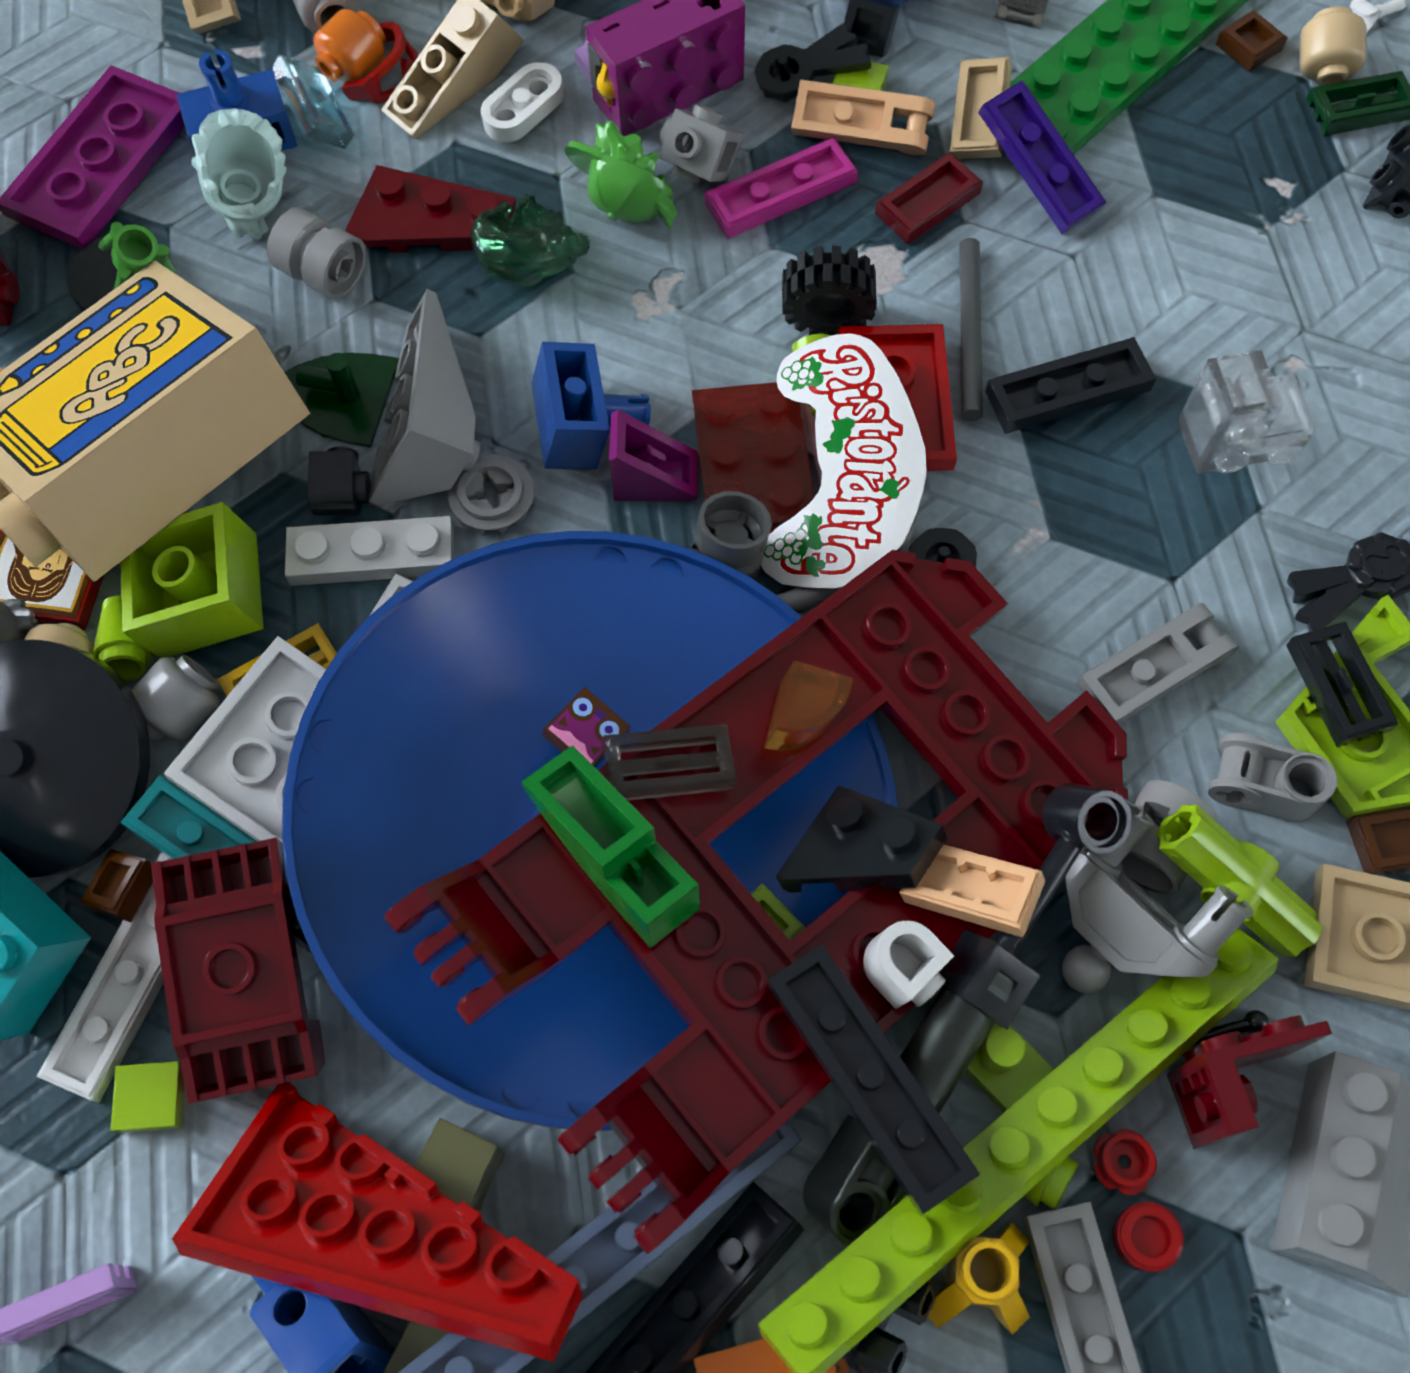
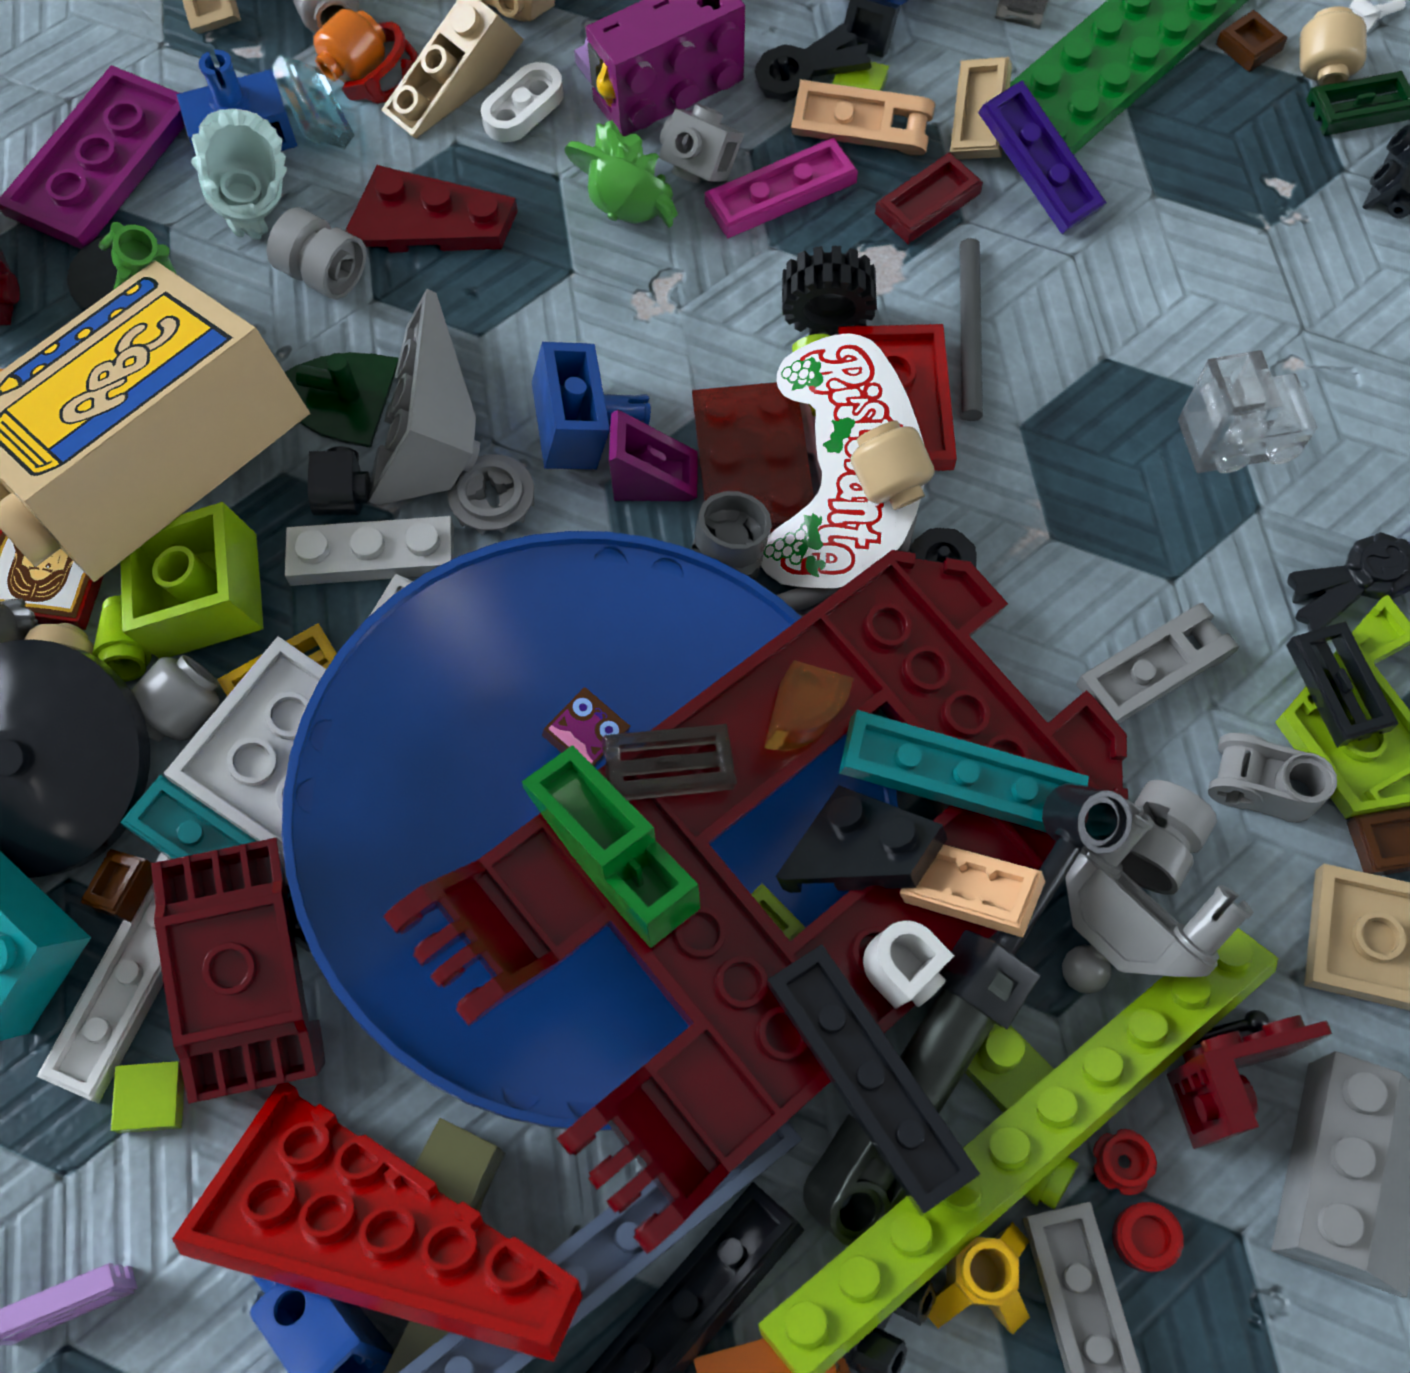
clear green hair [471,194,590,286] -> none
black plate [985,337,1156,434] -> none
lime piece [1155,805,1323,957] -> none
none -> teal plate [839,710,1089,832]
none -> tan head [850,420,935,510]

